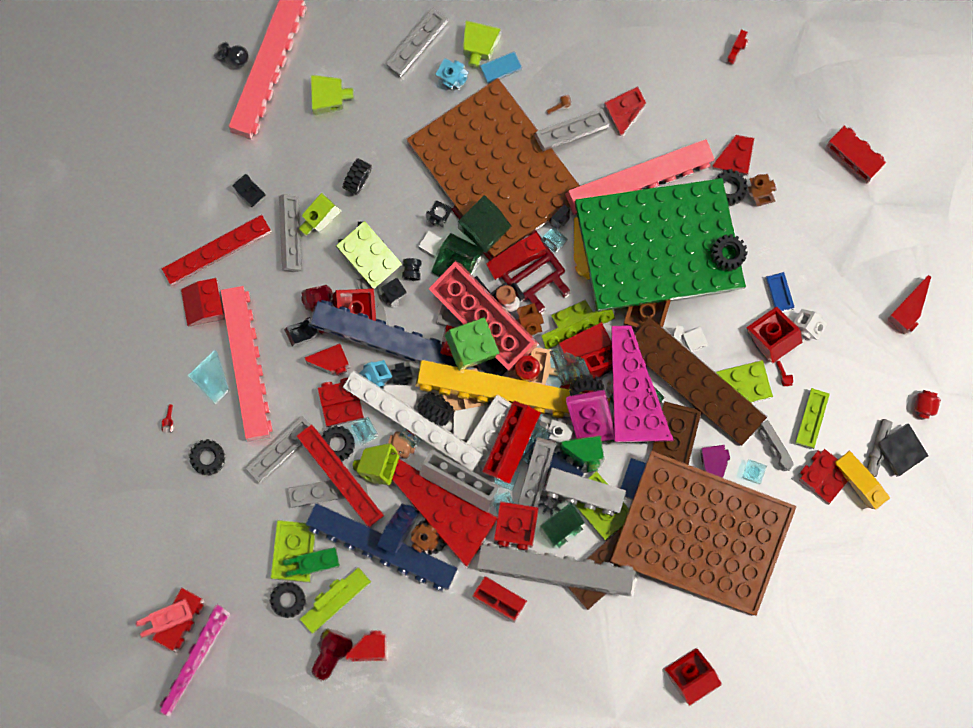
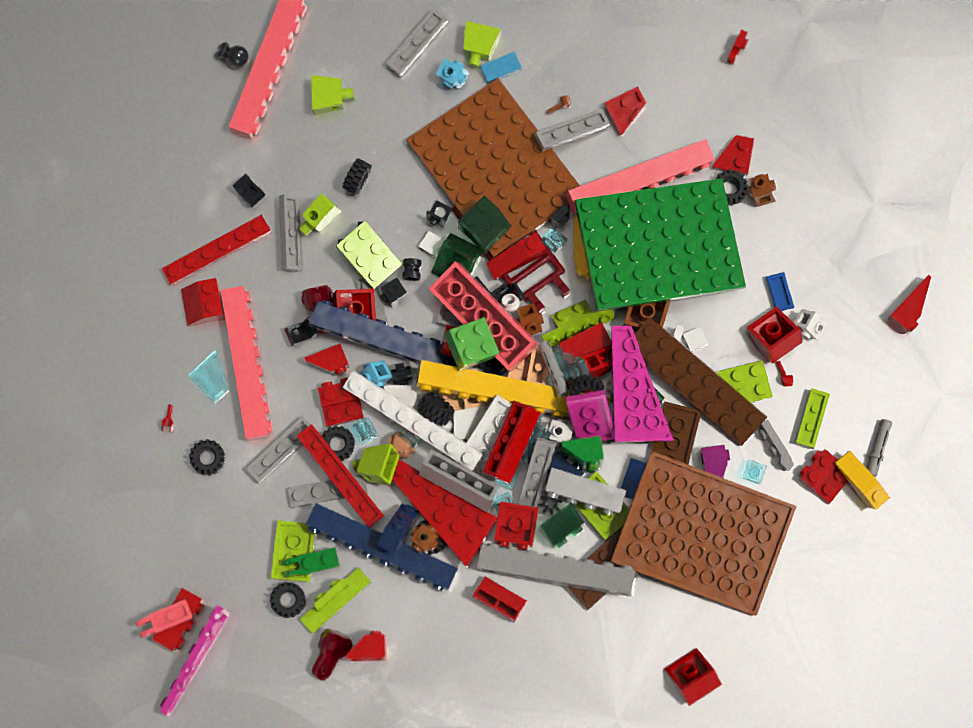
nougat tile [496,285,516,305] -> none
red head [515,355,540,382] -> none
black tyre [710,234,748,271] -> none
red brick [827,125,886,184] -> none
black tile [877,423,929,477] -> none
red head [913,390,941,419] -> none
none -> light grey pin [538,341,570,397]

